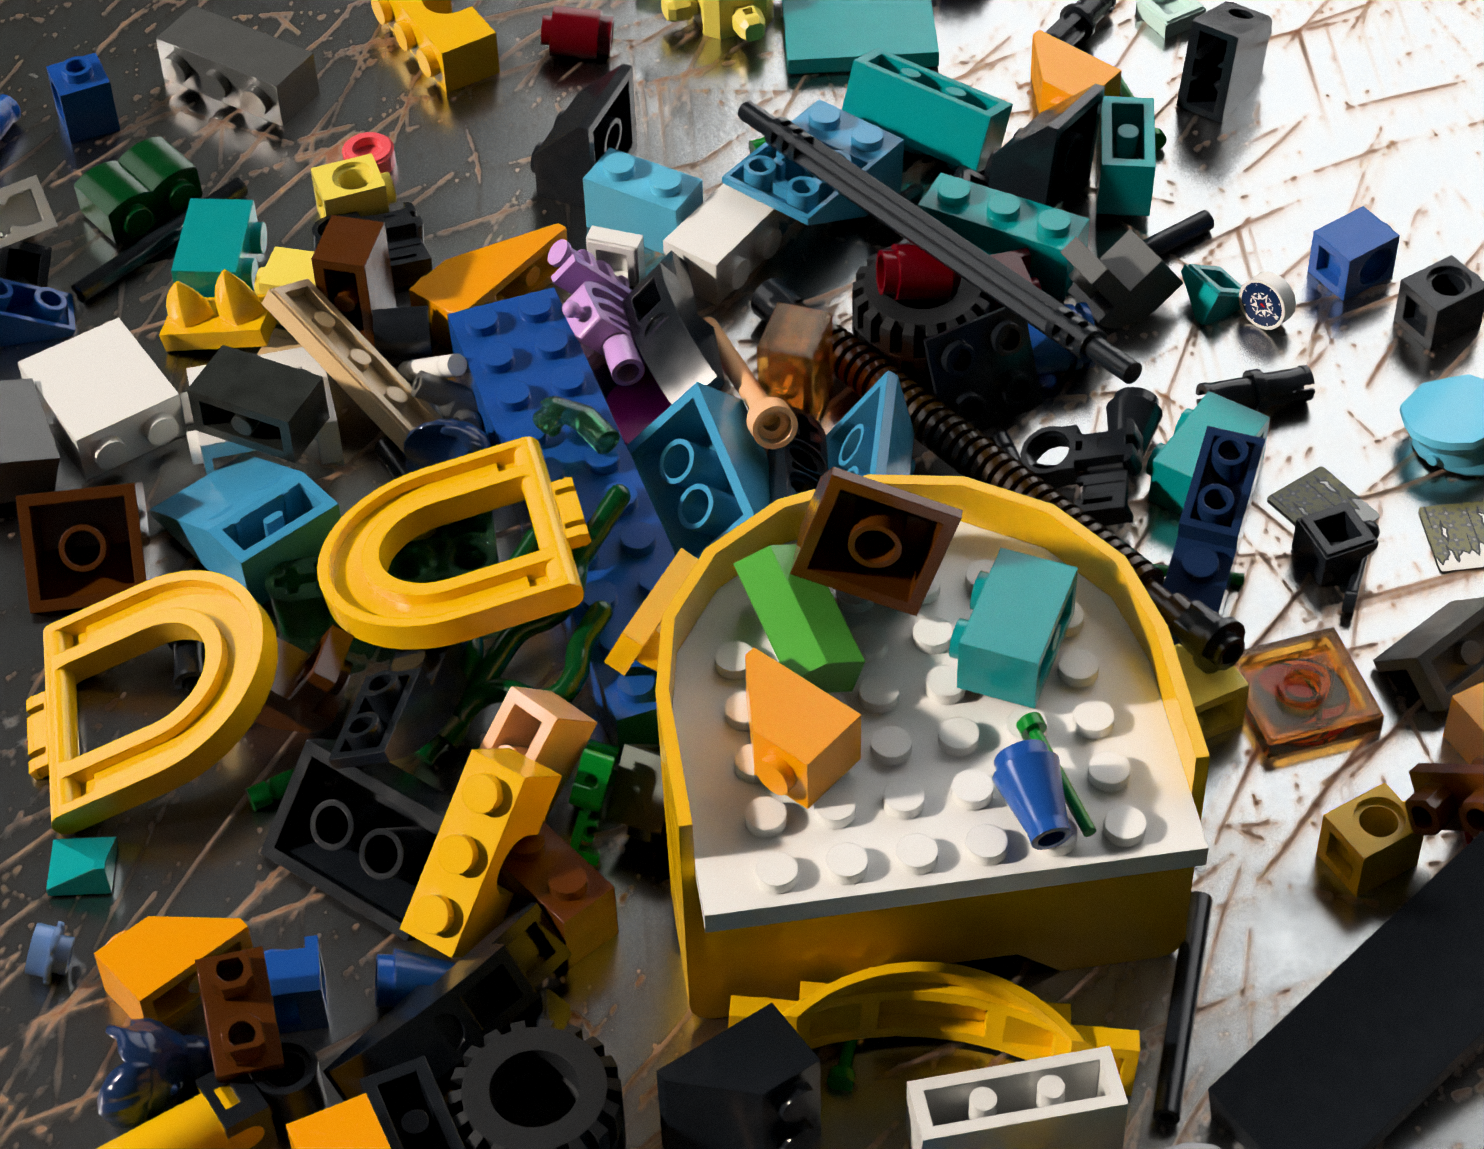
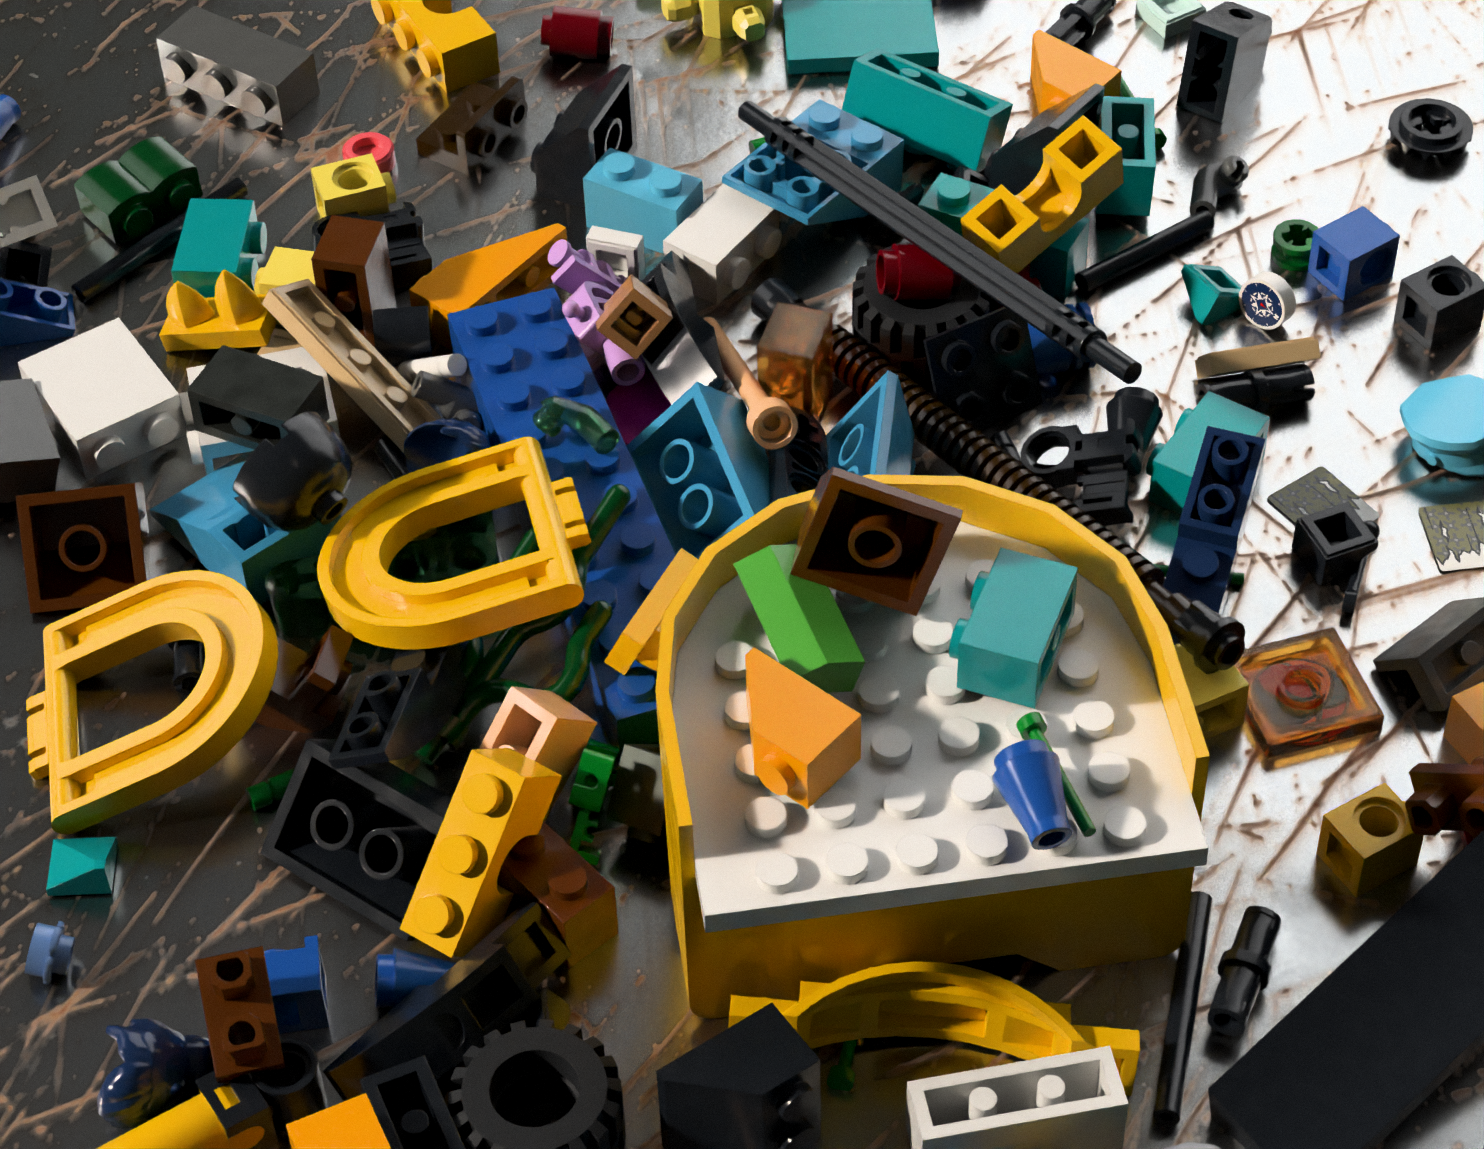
blue brick [46,52,121,144] -> none
light orange slope [94,916,253,1026] -> none
dark grey brick [1060,229,1183,329] -> none
none -> black cylinder [233,412,352,532]
none -> dark brown bracket [416,75,528,175]
none -> medium nougat piece [596,274,673,360]
none -> yellow arch [960,115,1124,273]
none -> dark grey arm [1190,156,1249,217]
none -> tan tile [1195,336,1321,379]
none -> black pin [1207,906,1281,1036]
none -> green bush [1271,219,1319,272]
none -> black gear [1388,98,1473,162]

